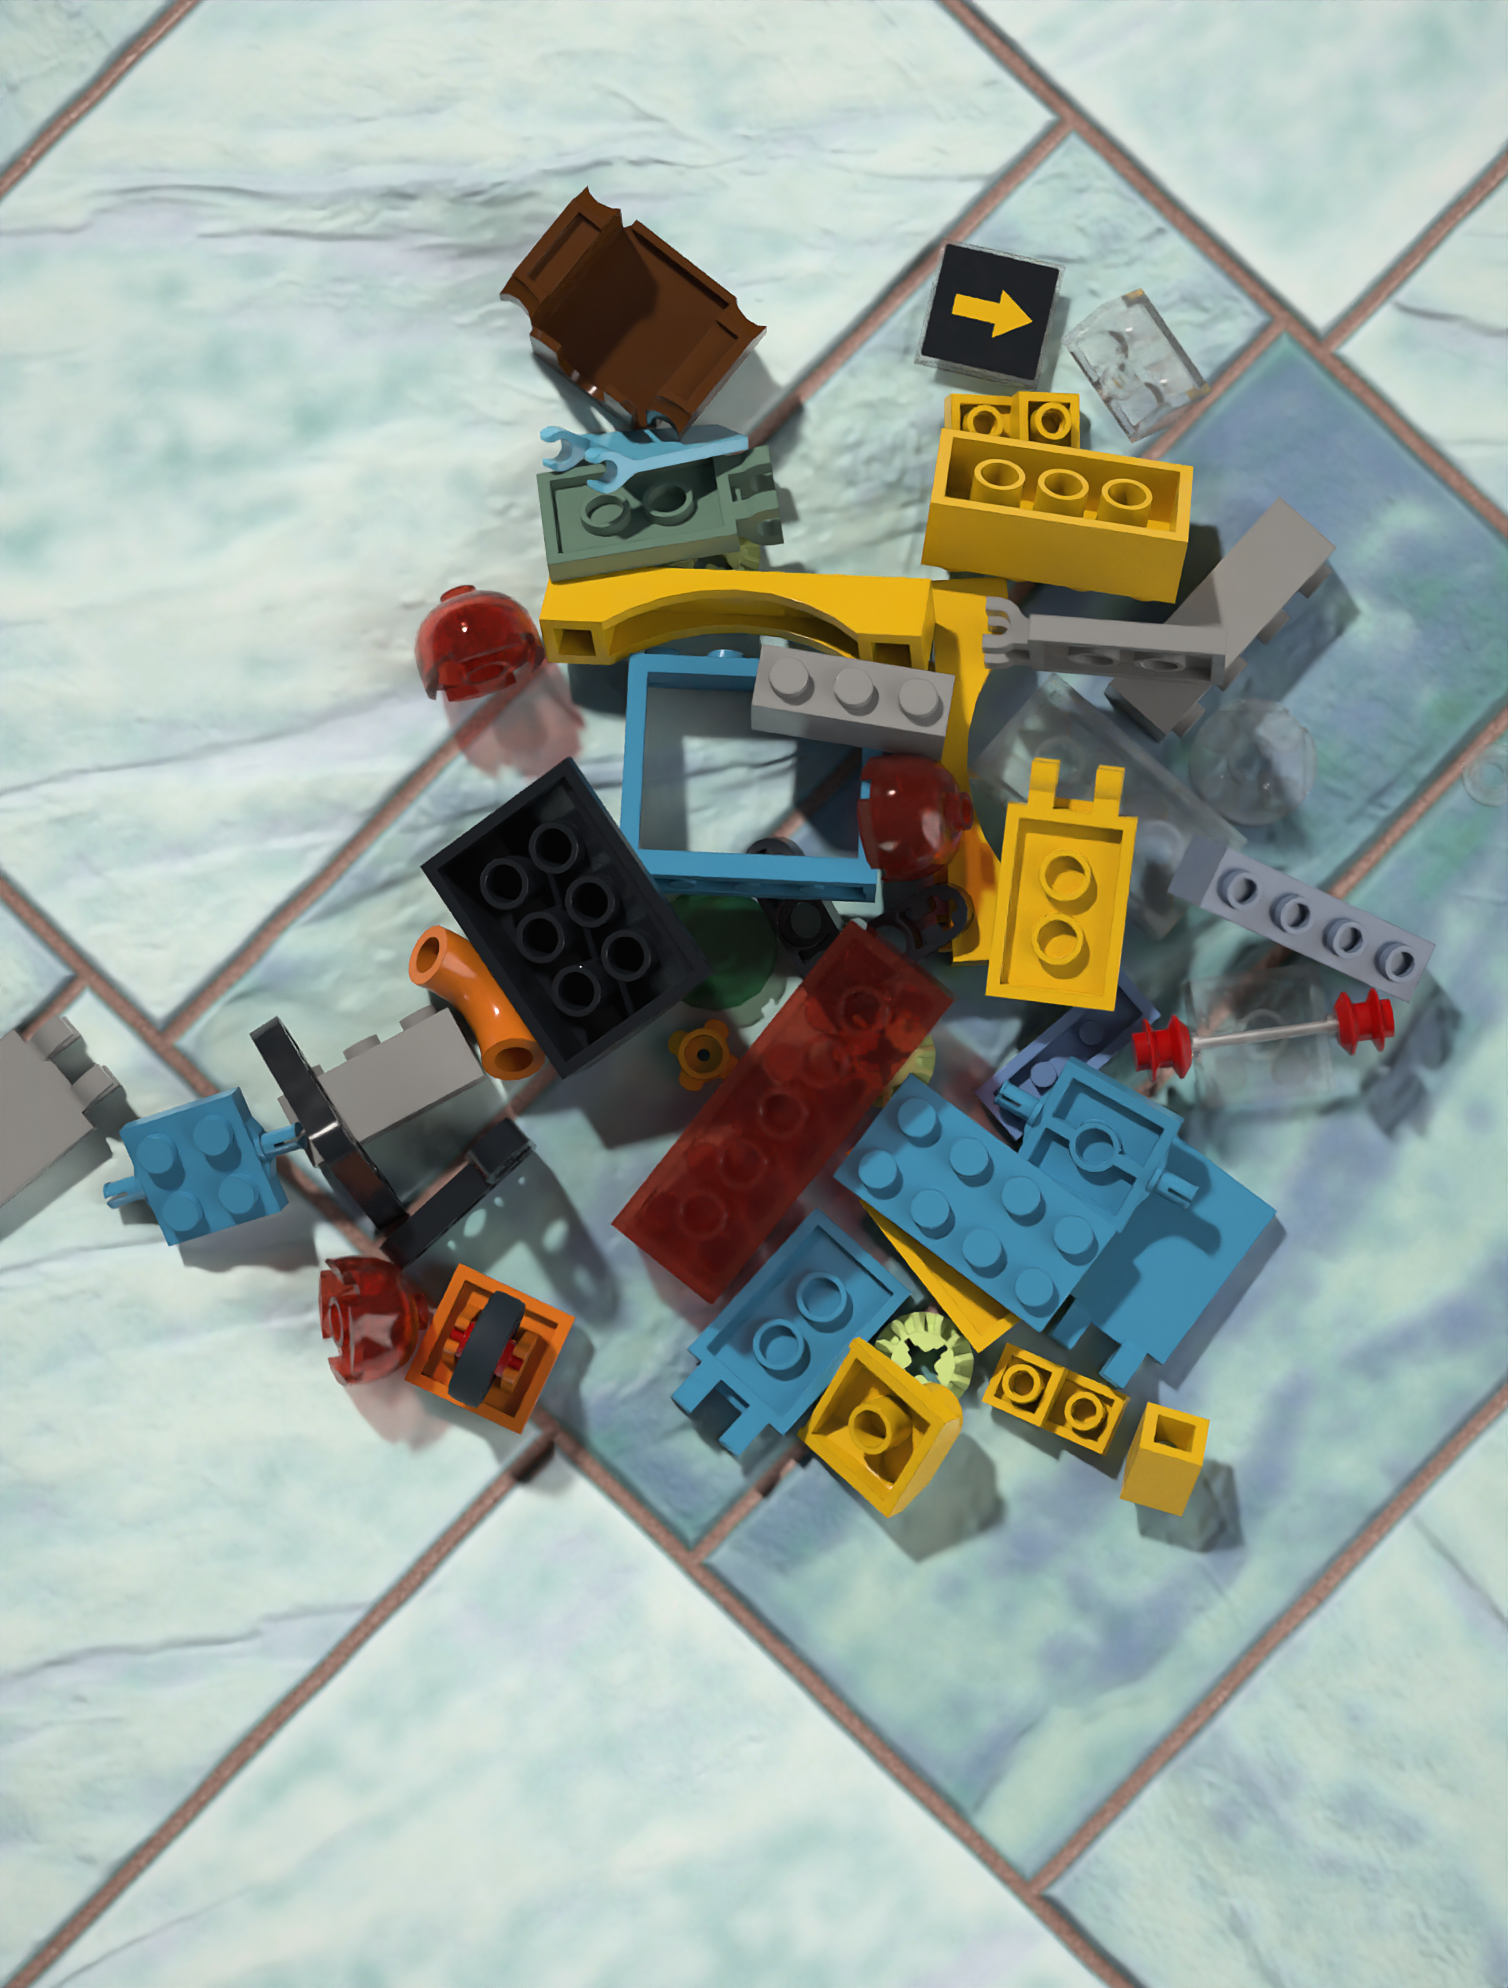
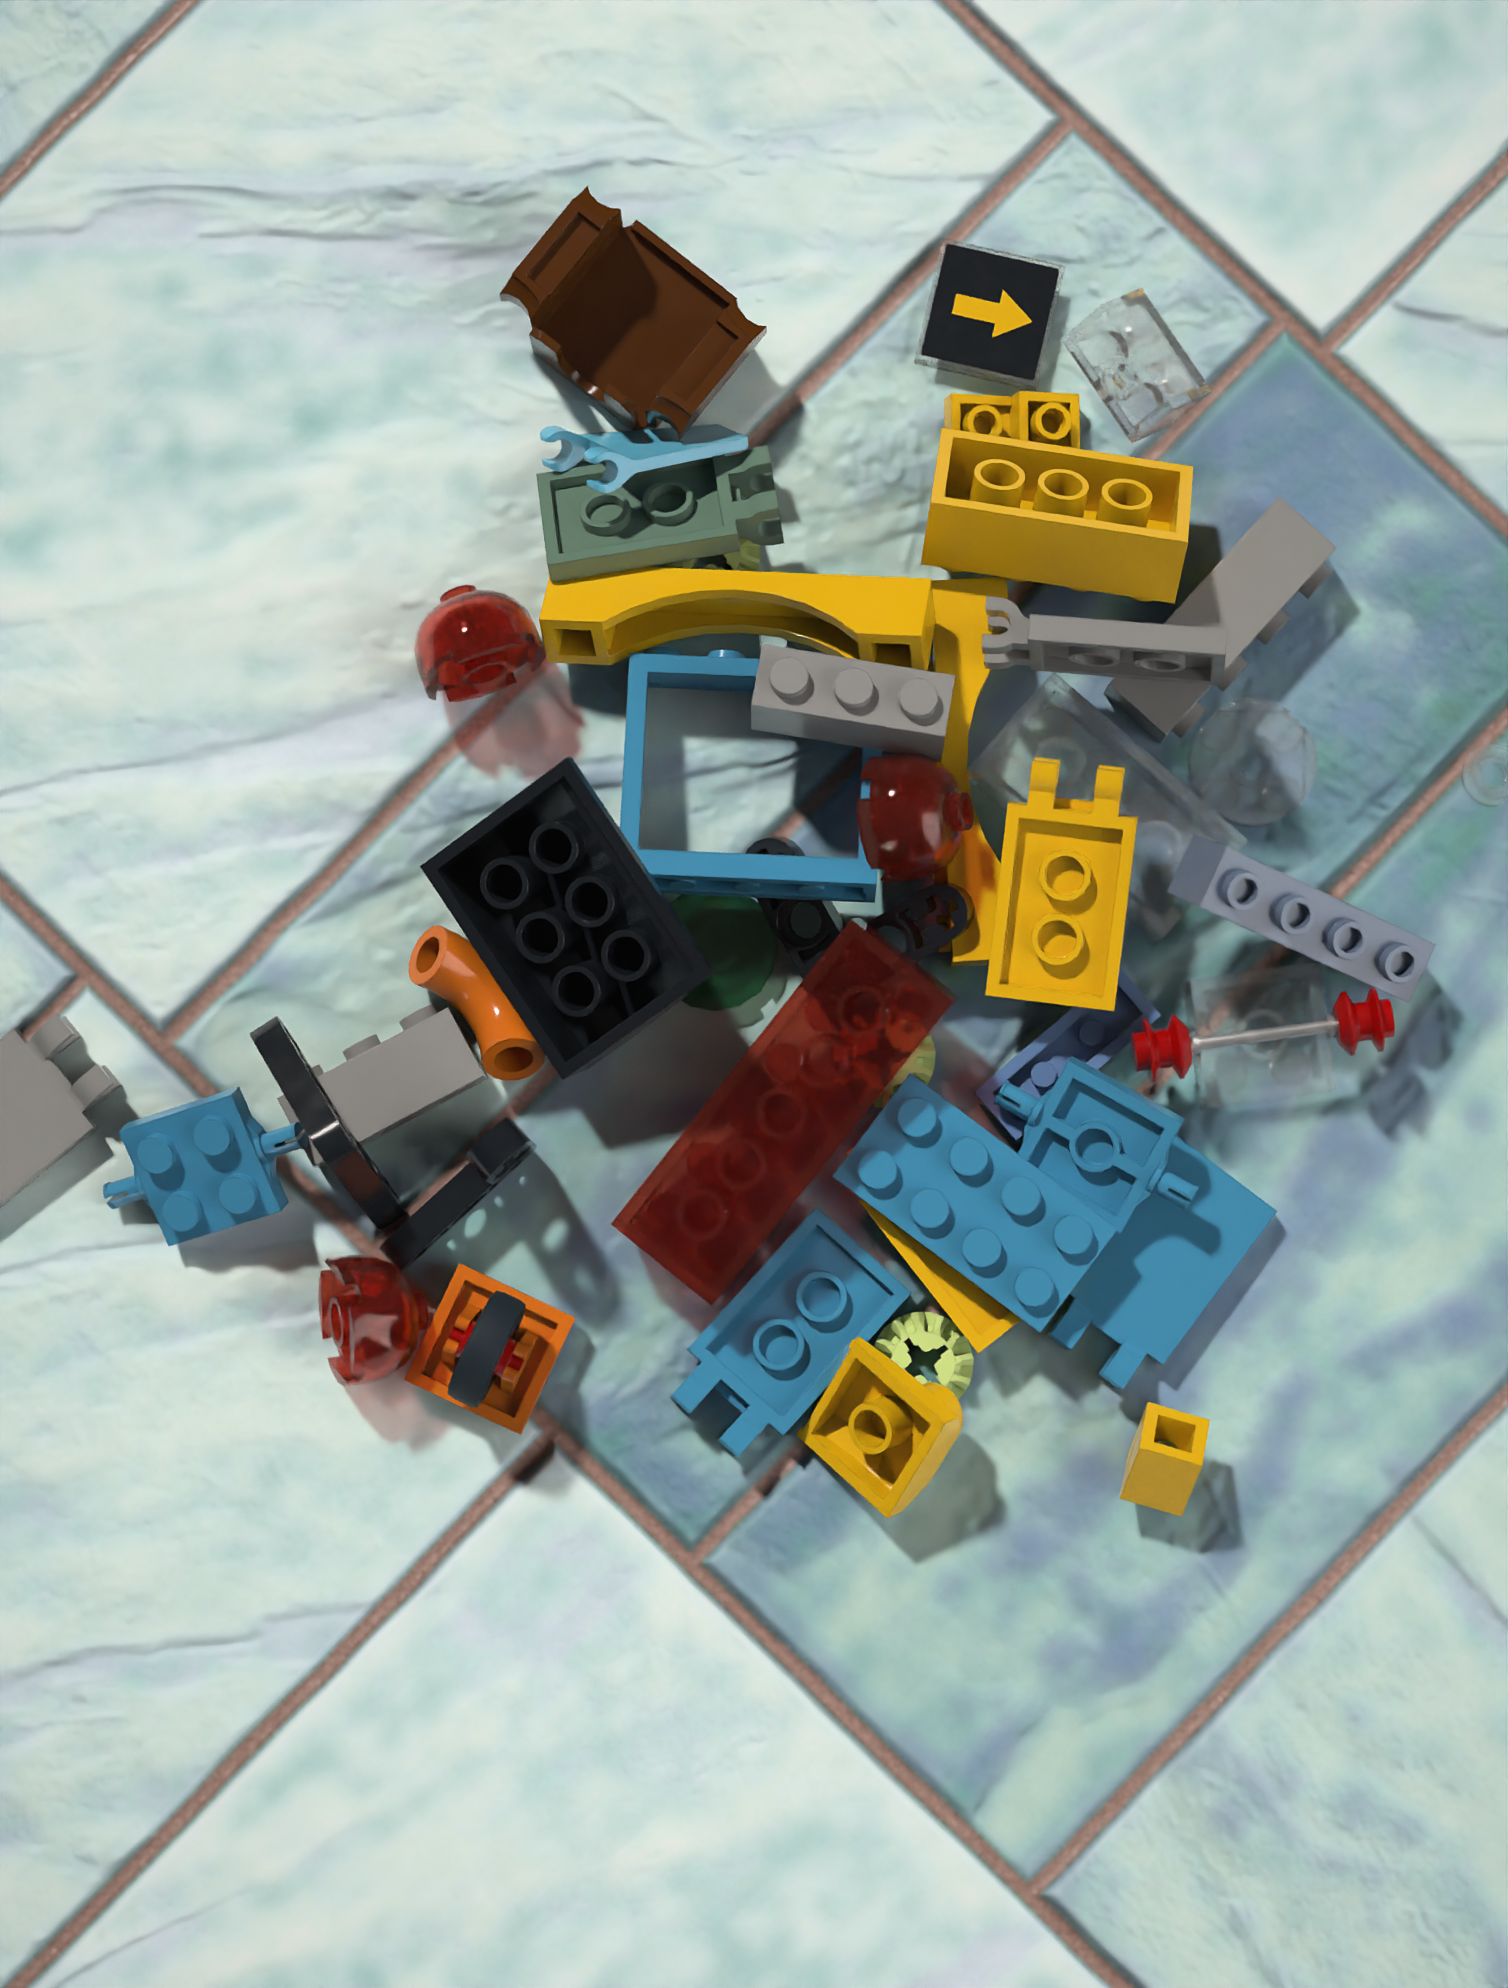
yellow plate [668,1019,740,1091] -> none
yellow slope [981,1342,1131,1456] -> none

